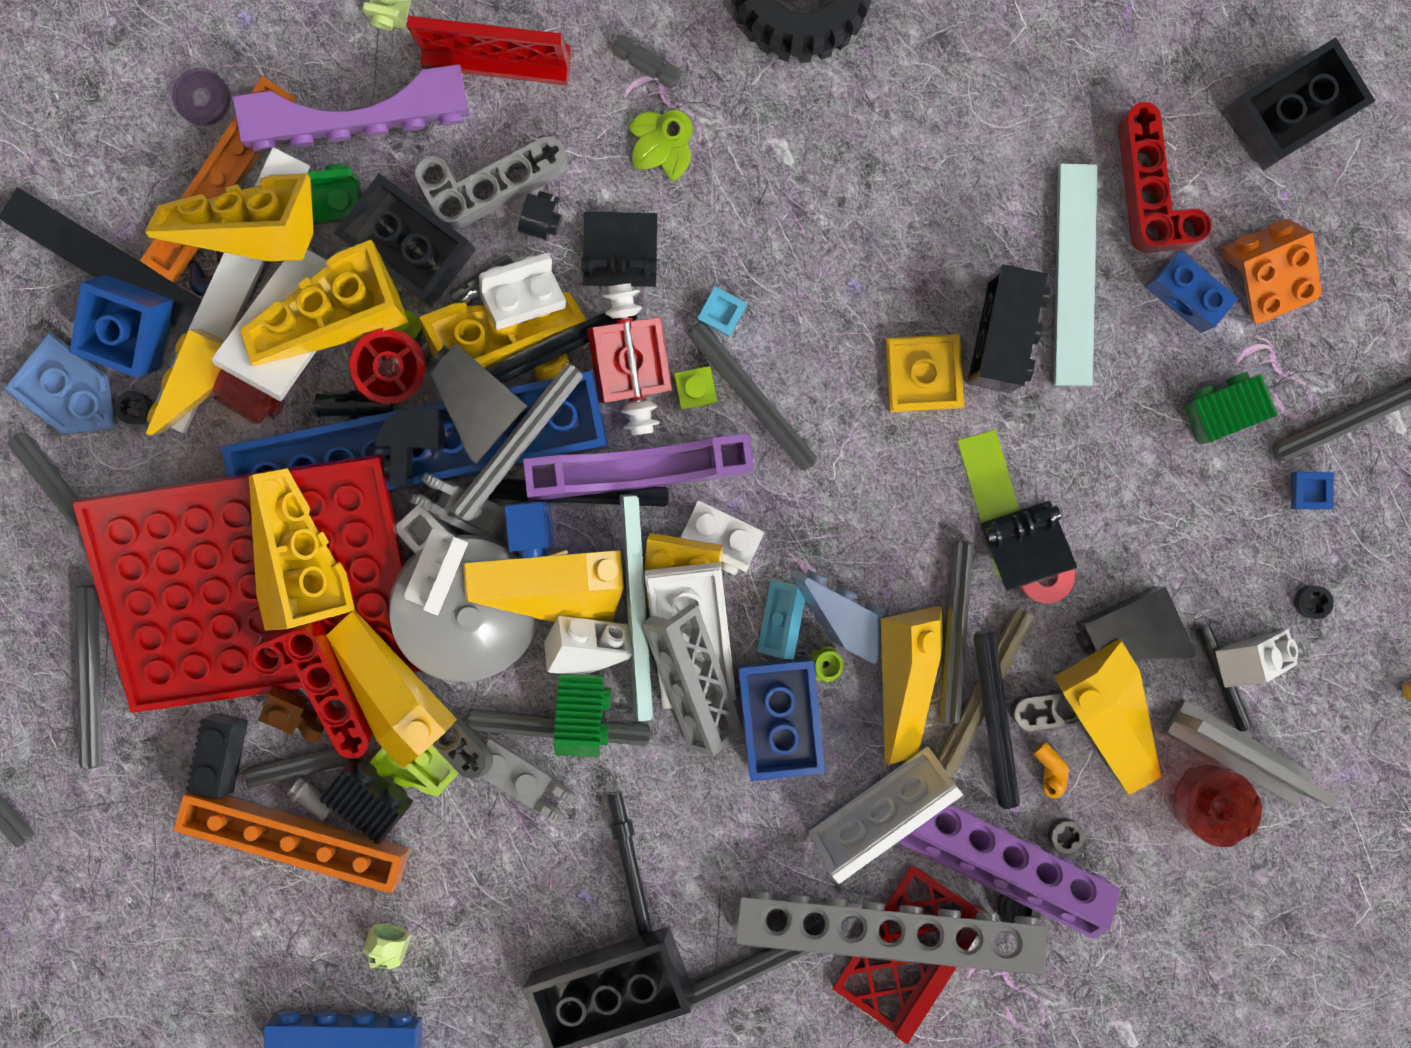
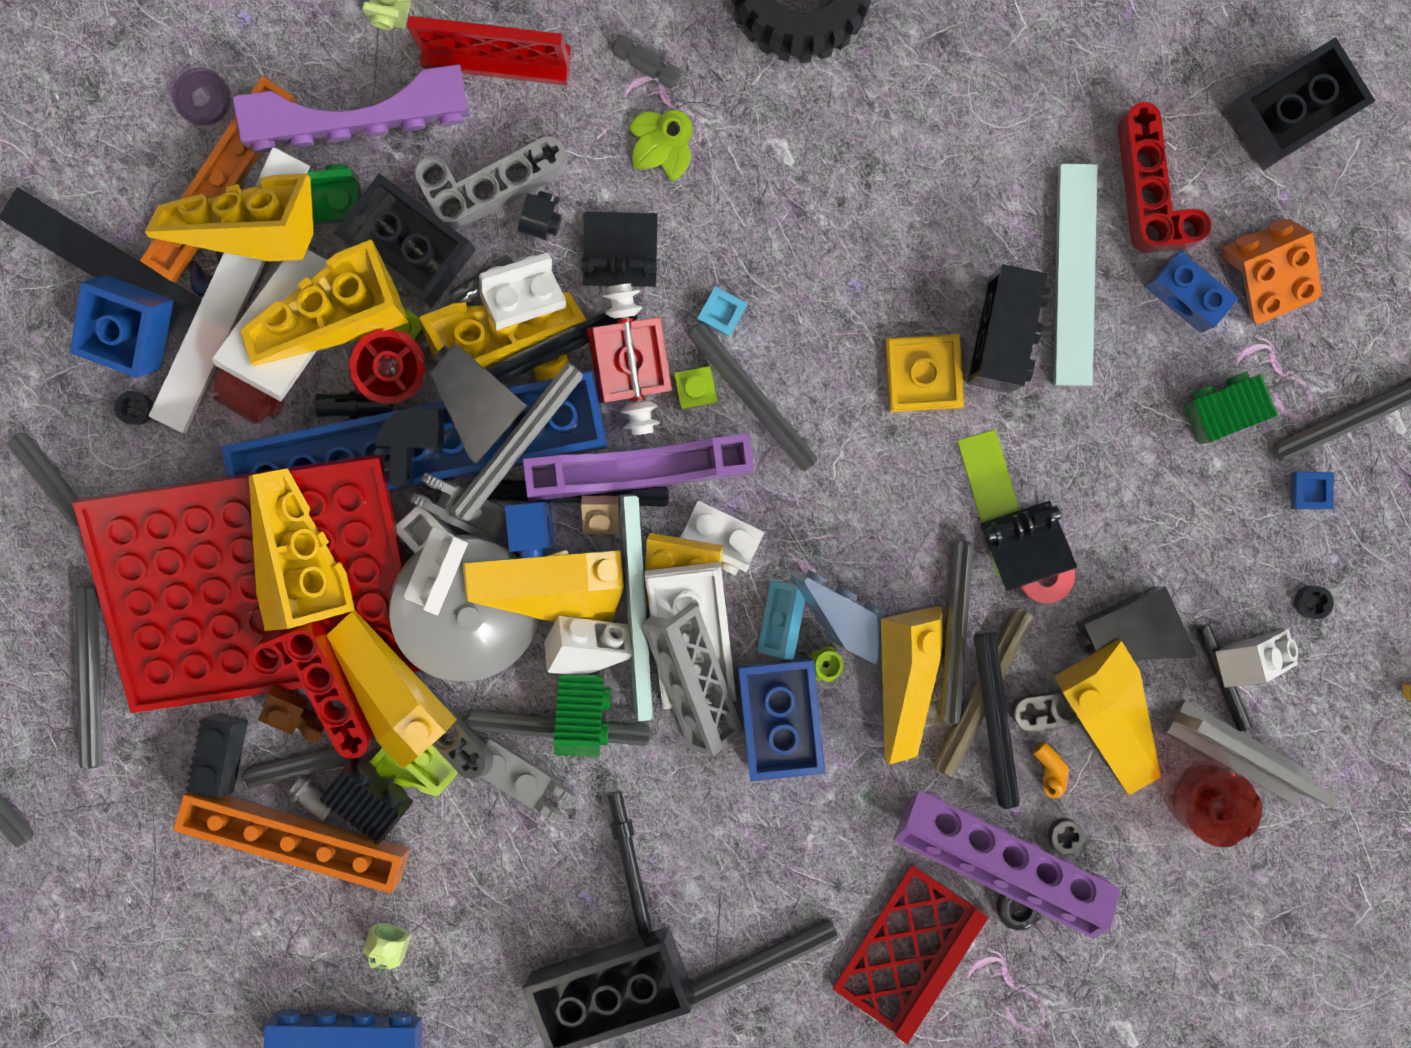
medium blue tile [4,331,115,435] -> none
yellow slope [146,329,231,436] -> none
light grey brick [736,891,1047,975] -> none
white tile [809,746,963,884] -> none
none -> tan plate [581,496,620,535]

